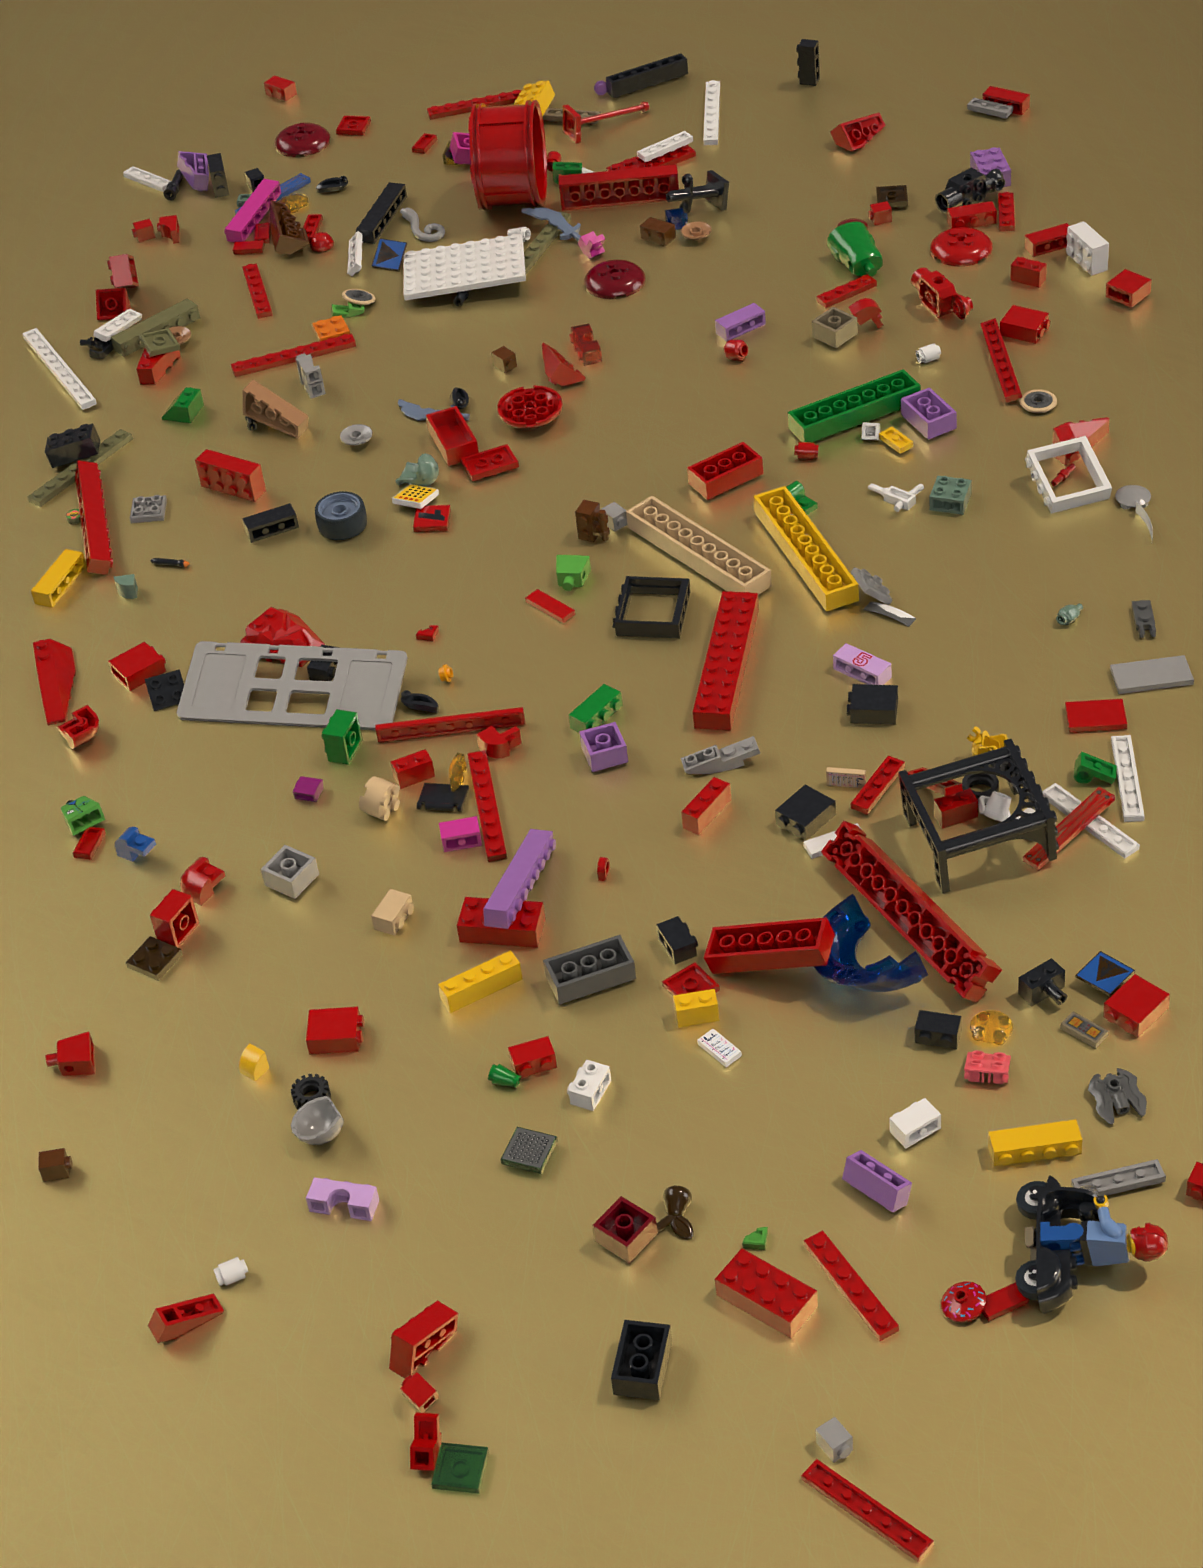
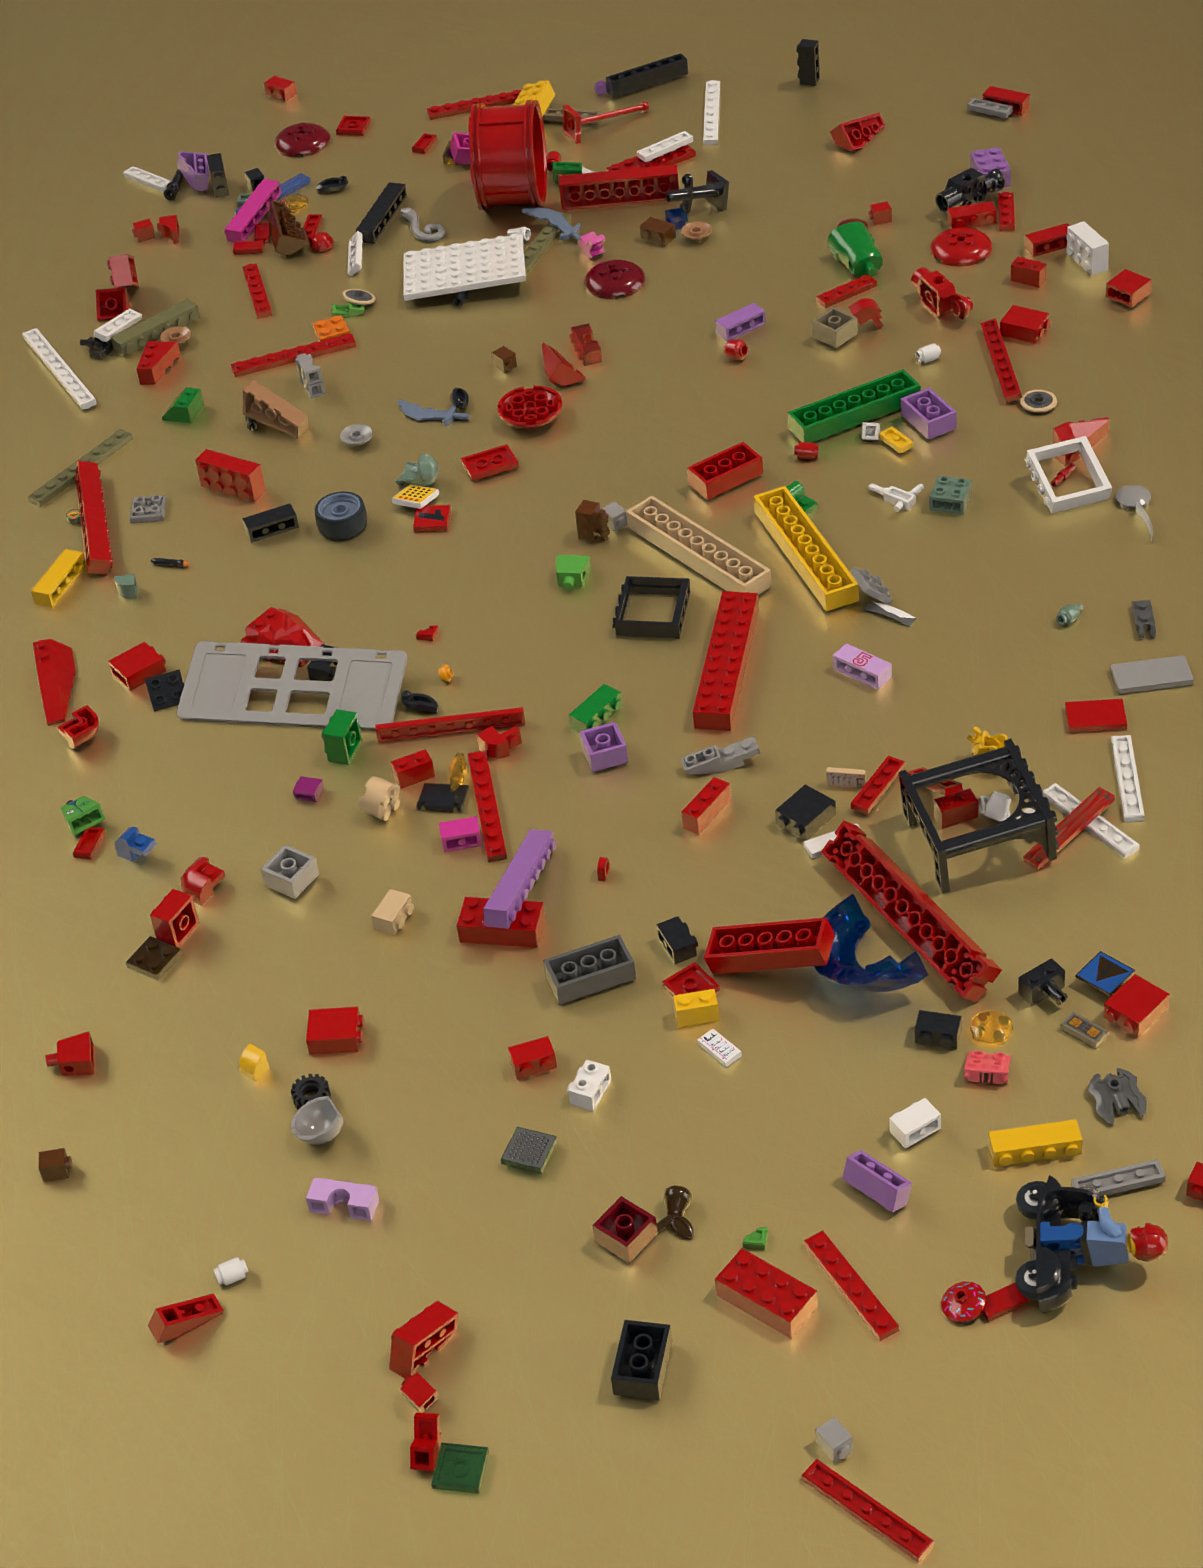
black brick [45,423,100,468] -> none
olive tile [139,328,180,357] -> none
piece [372,238,407,271] -> none
red piece [426,406,479,466] -> none
yellow brick [438,950,523,1013] -> none
green cone [488,1064,521,1088] -> none
red tile [525,589,576,623] -> none
black brick [847,684,898,725] -> none
dark brown plate [876,185,908,208] -> none
black tyre [962,773,999,805] -> none
green plate [1074,752,1117,784] -> none

